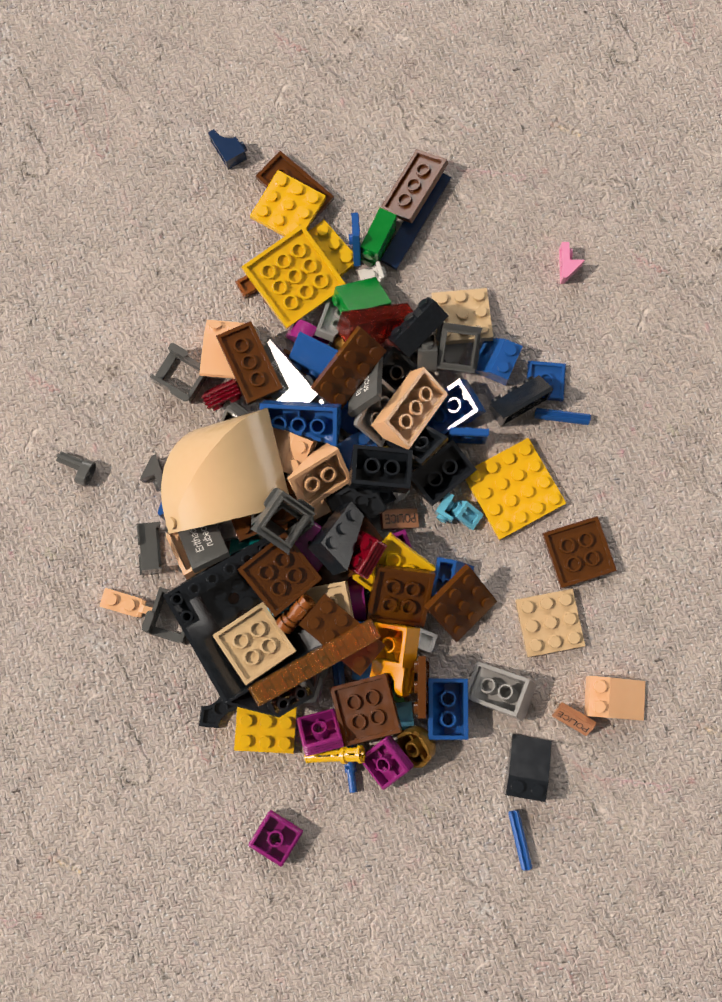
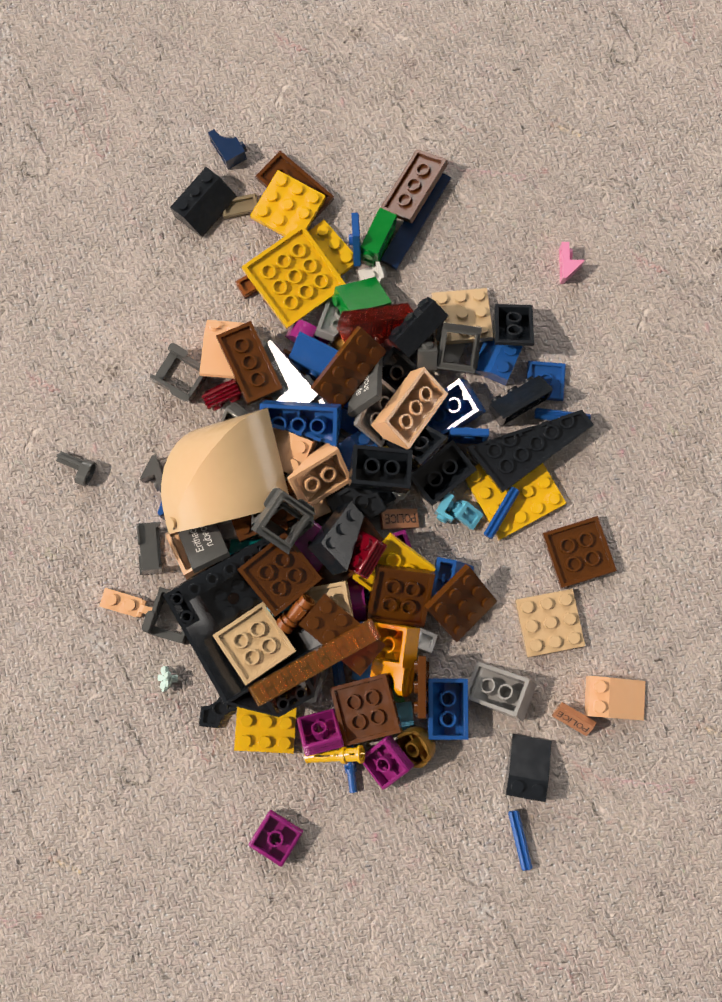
none -> light aqua plant [158,666,178,692]
none -> black slope [170,167,237,237]
none -> dark tan tile [223,193,258,220]
none -> black wing [467,410,594,493]
none -> blue axle [484,487,520,539]
none -> black slope [493,304,534,346]

